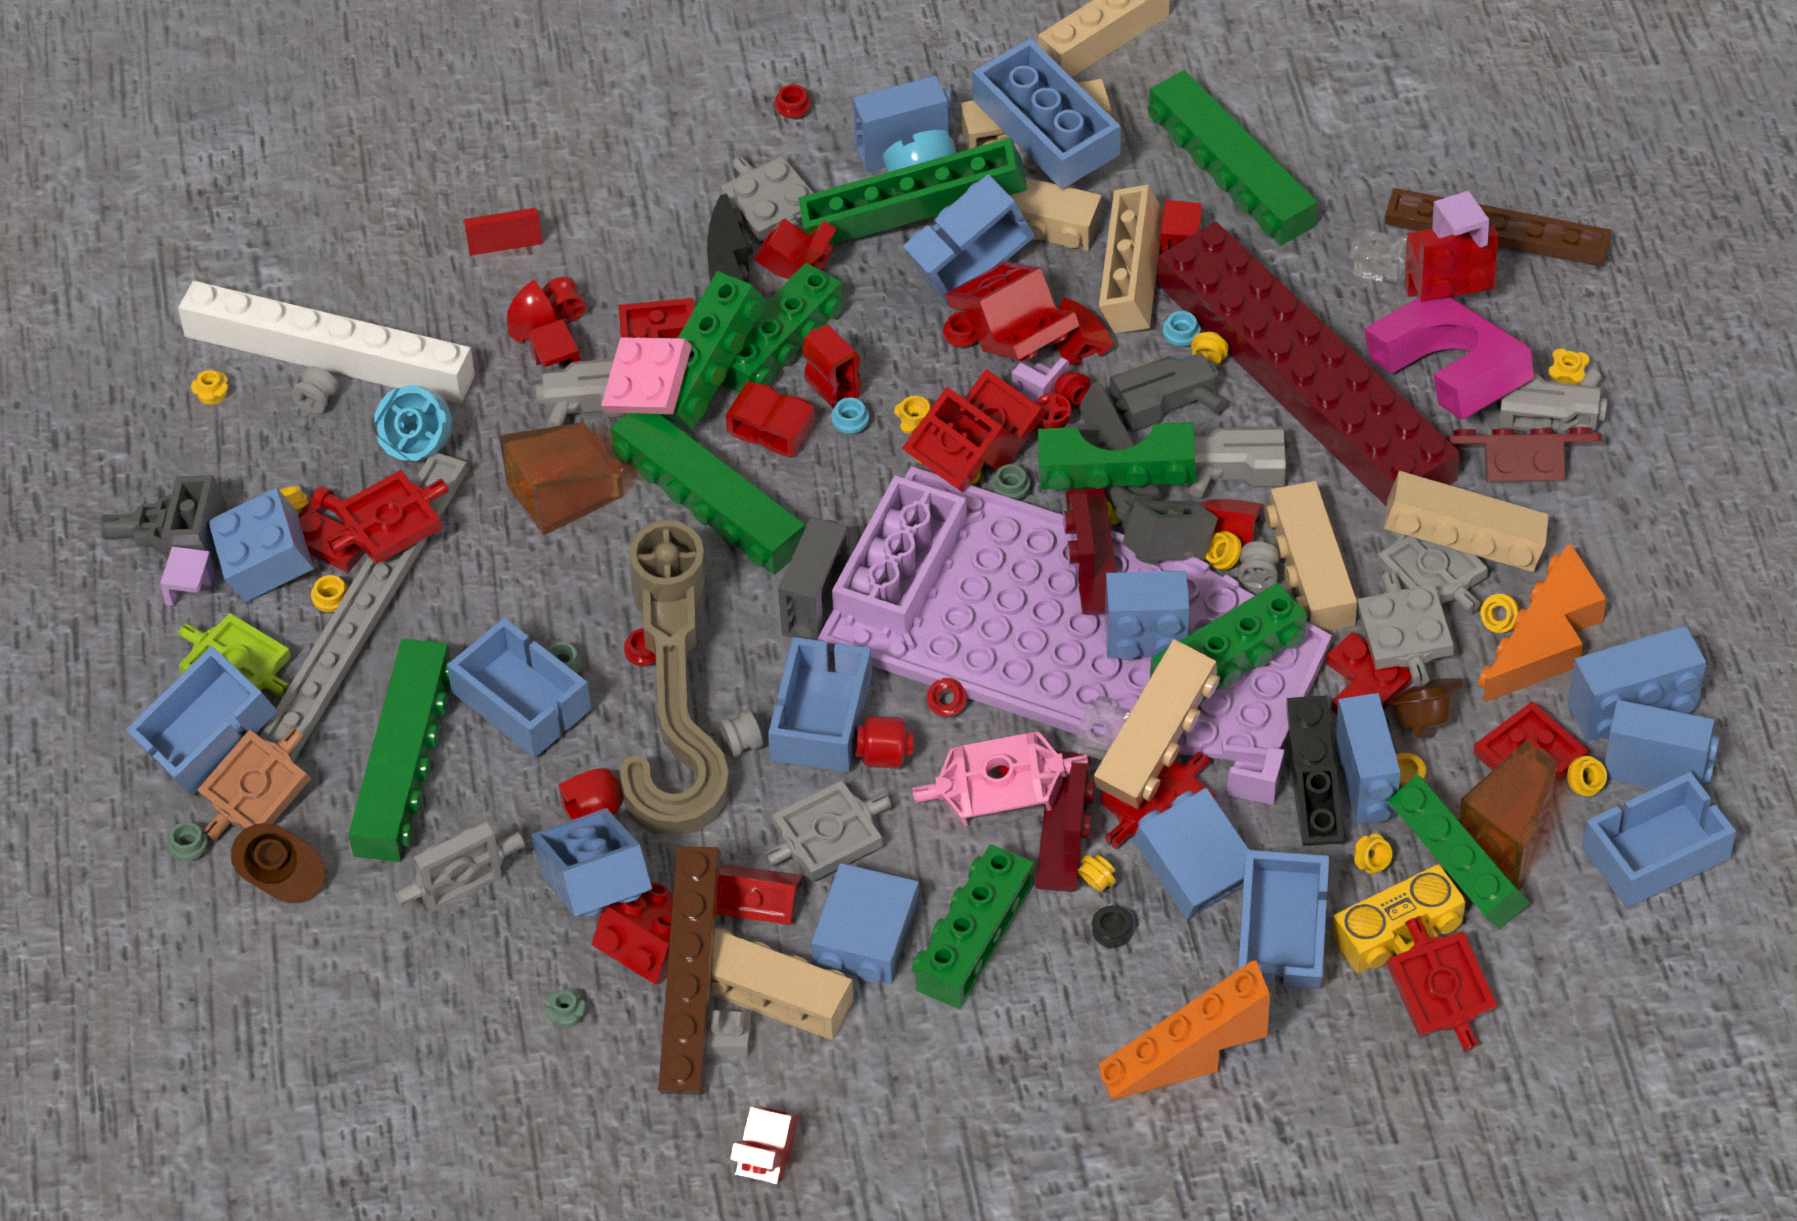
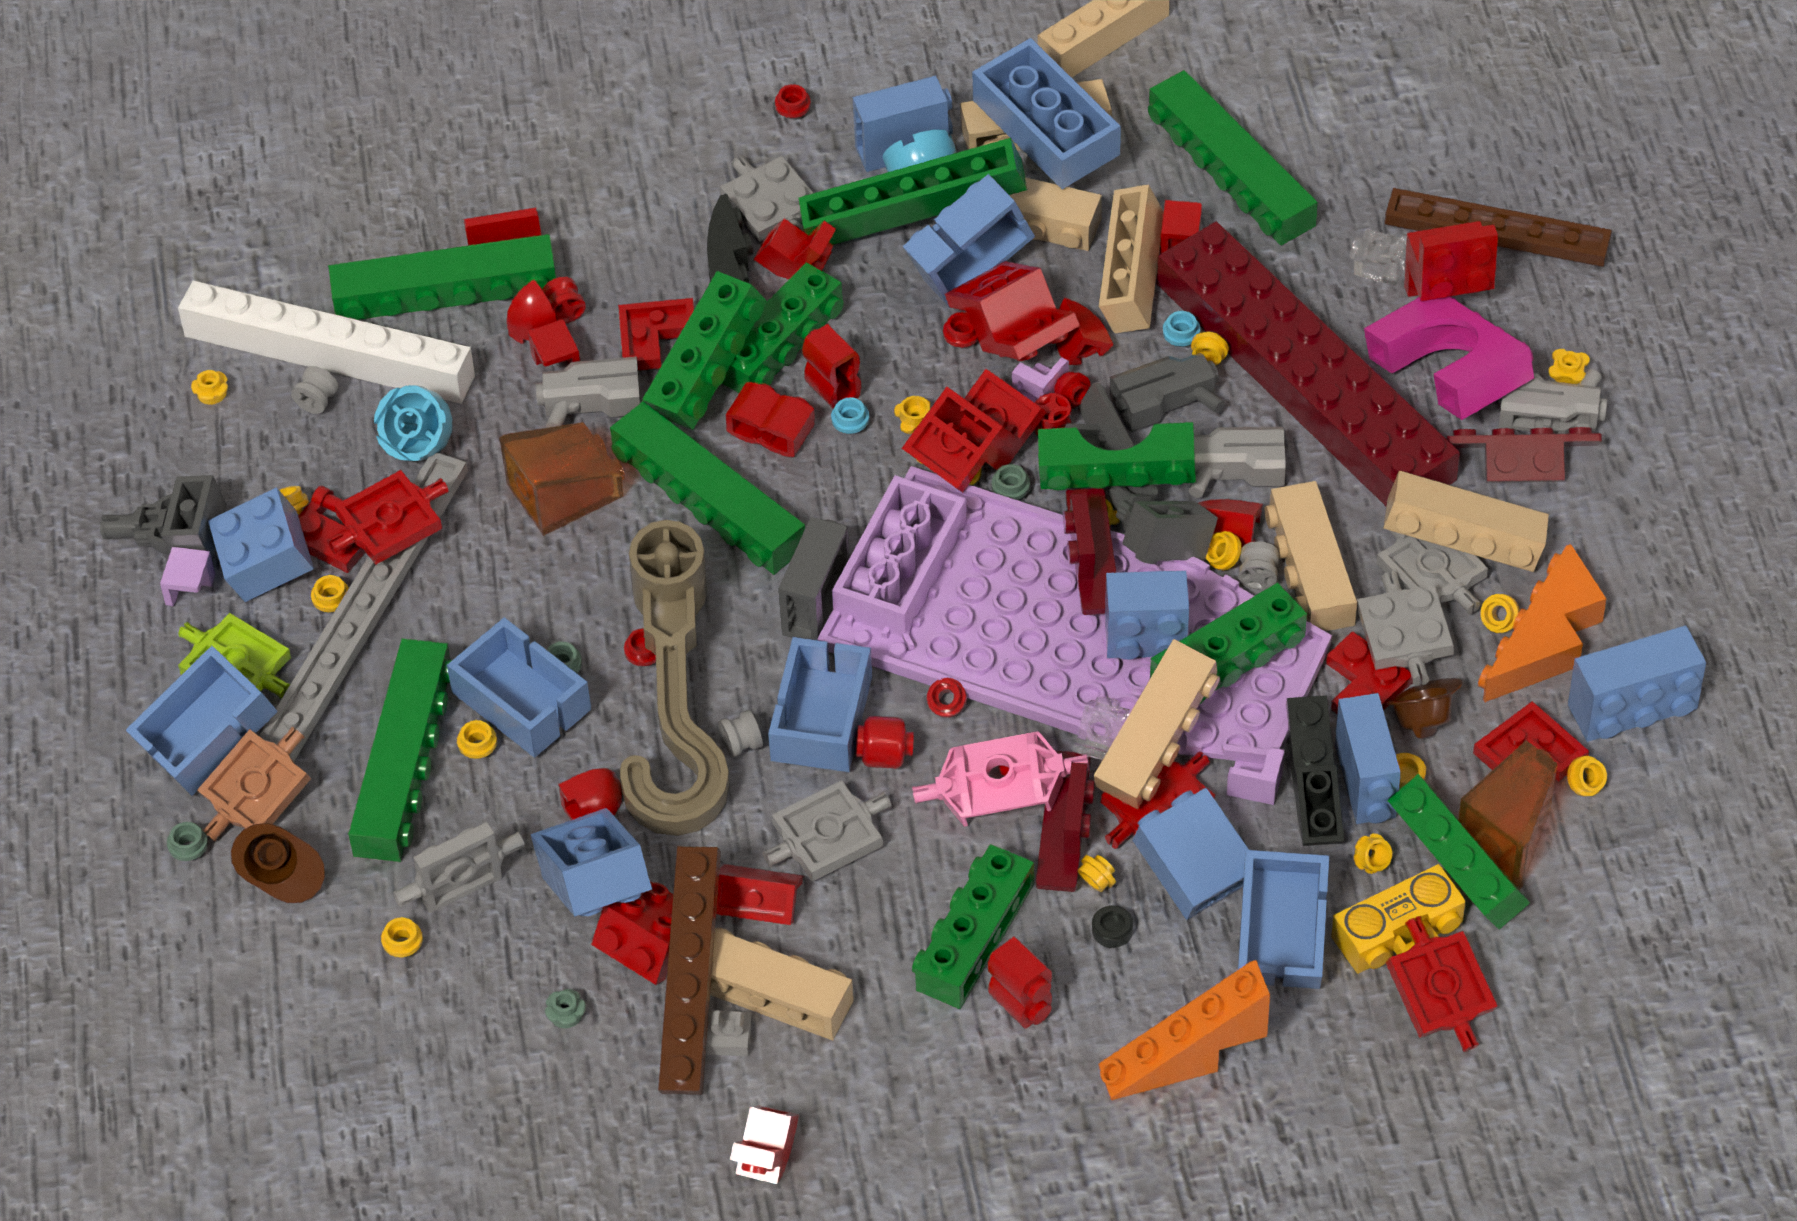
bright pink plate [601,338,692,414] -> none
medium blue brick [811,863,920,984] -> none
lavender panel [1432,191,1489,248] -> none
medium blue piece [1582,771,1736,908] -> none
medium blue brick [1604,700,1719,789] -> none
none -> green brick [328,234,556,320]
none -> yellow plate [381,917,423,957]
none -> yellow plate [457,720,497,759]
none -> red brick [988,936,1052,1029]

